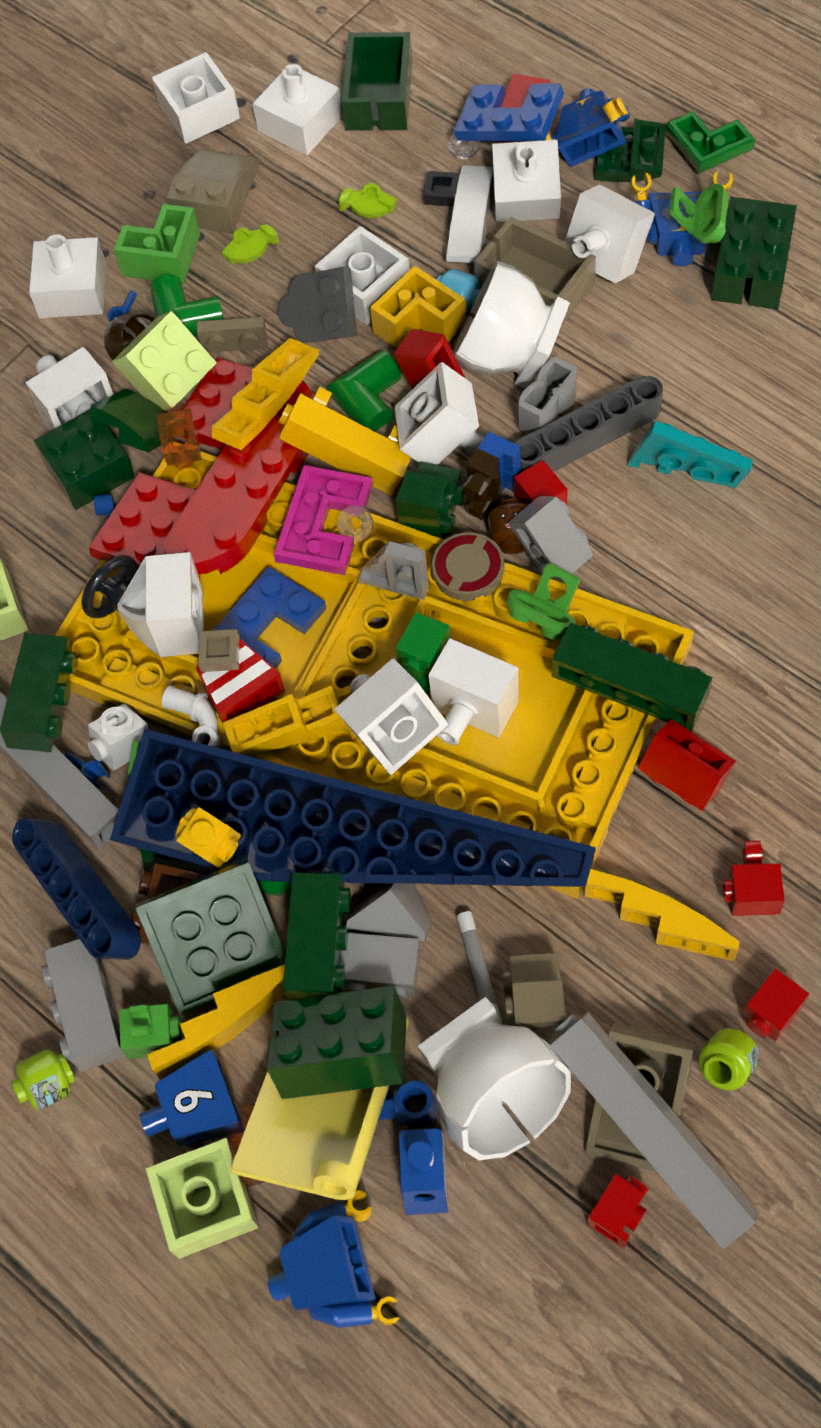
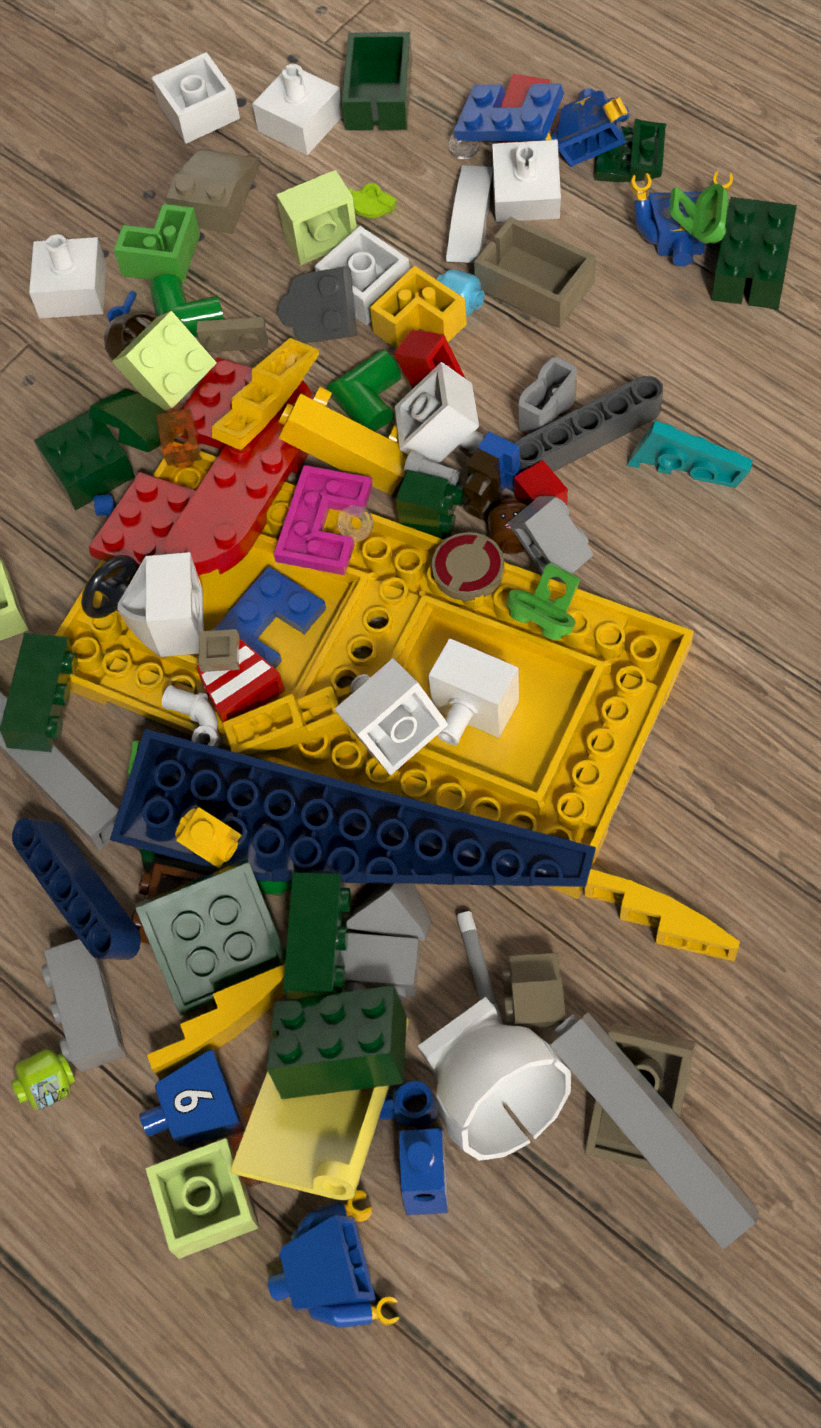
white brick [25,347,113,431] -> none
blue hand [64,752,110,789] -> none
white brick [88,703,148,771] -> none
bright green brick [119,1004,182,1060] -> none
lime piece [221,224,279,265] -> none
light grey wing [358,541,429,600] -> none
green brick [396,612,451,695] -> none
black plate [423,171,460,206] -> none
white plate [453,261,570,389] -> none
dark green brick [551,622,713,732] -> none
white brick [565,184,655,284] -> none
red brick [587,1174,649,1250] -> none
red brick [638,719,736,811] -> none
green brick [666,111,755,174] -> none
lime head [699,1028,759,1091] -> none
red brick [722,840,785,916] -> none
red brick [742,968,810,1042] -> none
none -> yellowish green brick [276,170,357,266]
none -> light grey piece [404,451,460,486]

